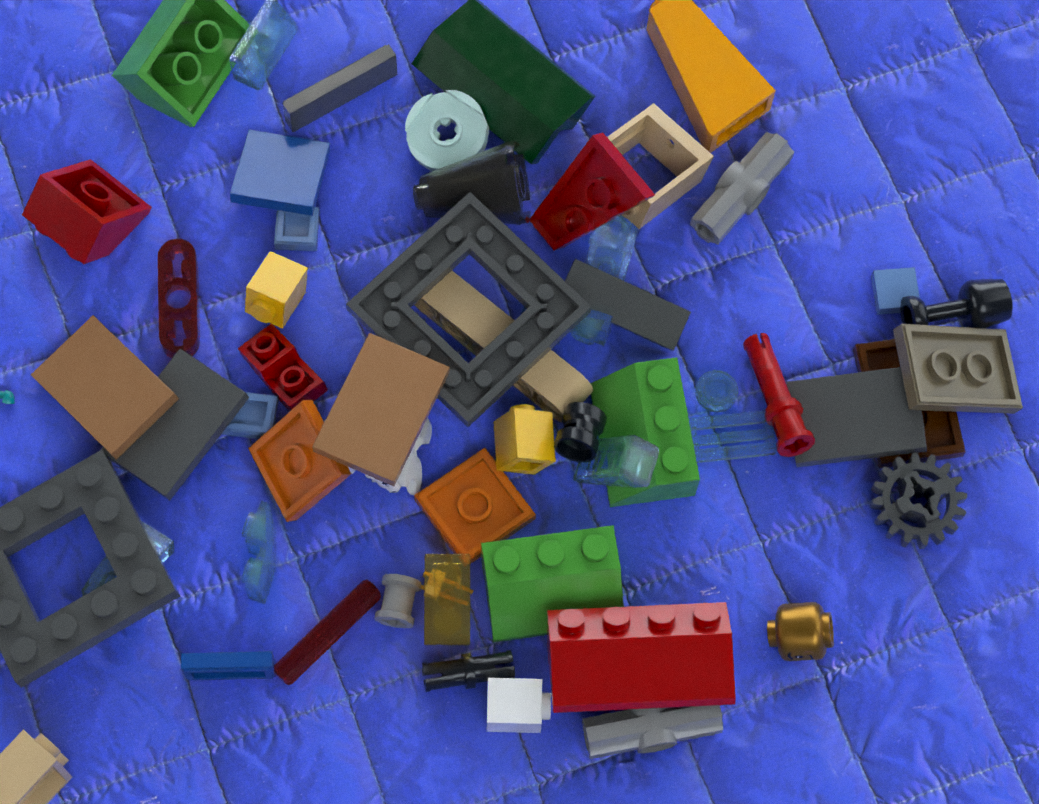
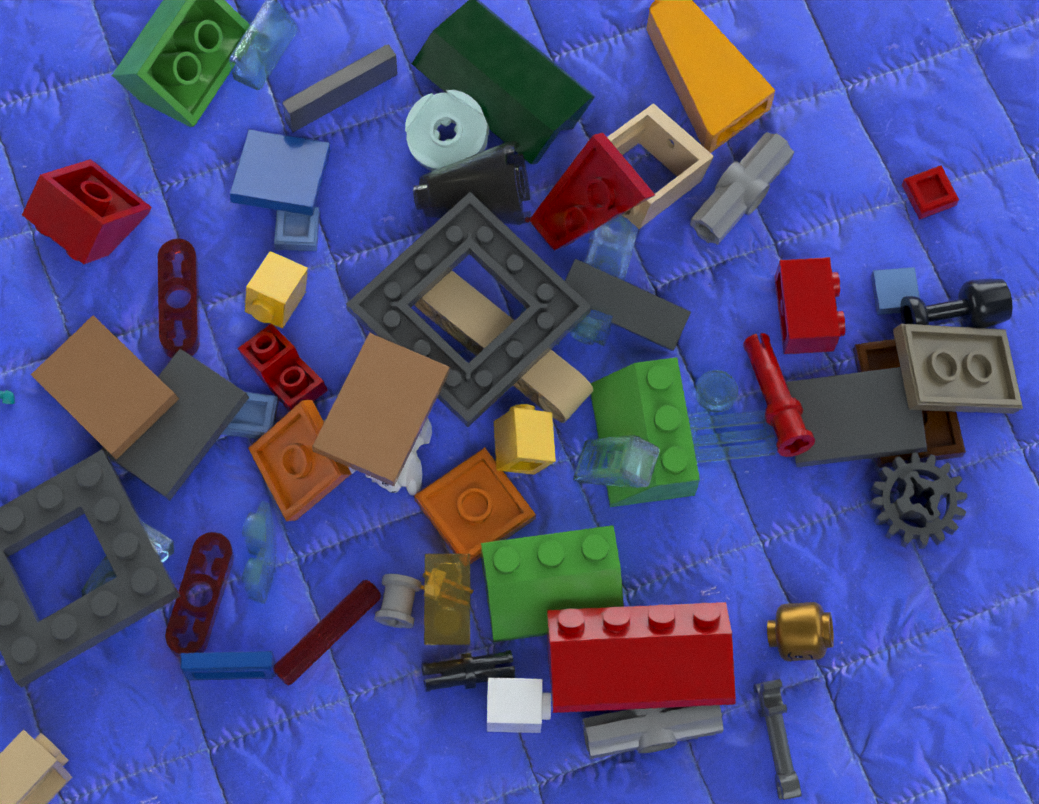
black wheel [554,402,607,463] -> none
none -> clear red beam [165,532,234,659]
none -> dark grey bar [753,679,802,800]
none -> red brick [774,257,845,354]
none -> red tile [902,165,959,220]

